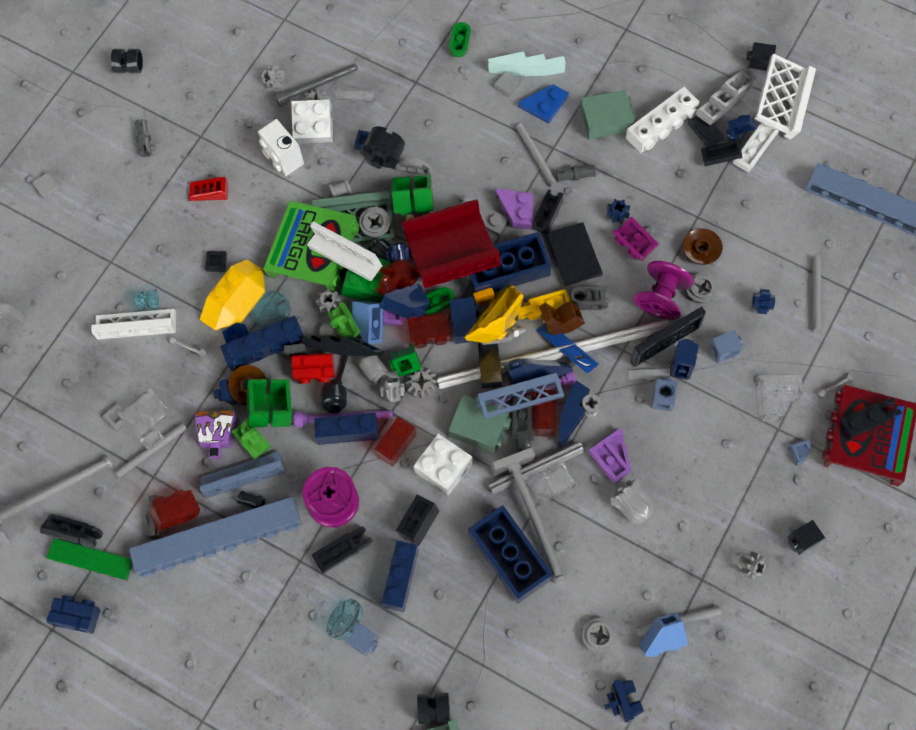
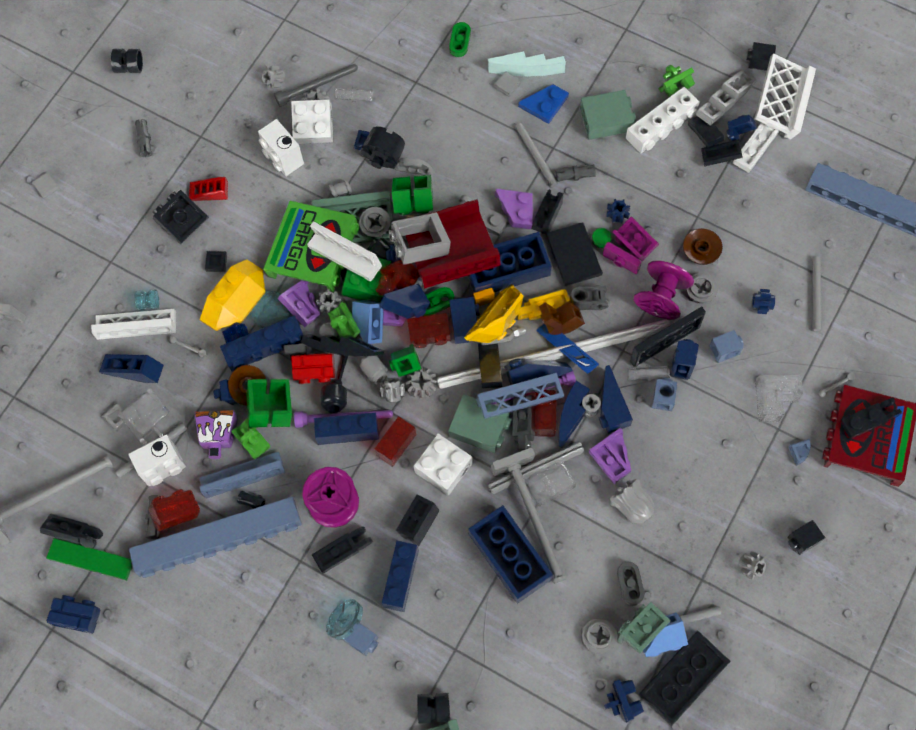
none -> dark blue slope [99,354,164,383]
none -> white brick [128,434,186,486]
none -> black plate [153,190,209,244]
none -> medium lavender wing [278,280,320,328]
none -> light grey window [389,213,451,265]
none -> green tile [592,228,612,248]
none -> dark blue slope [599,365,633,434]
none -> magenta plate [603,242,642,274]
none -> dark grey plate [617,562,645,606]
none -> sand green bracket [618,602,671,654]
none -> black tile [638,630,731,726]
none -> bright green hips [658,65,695,97]

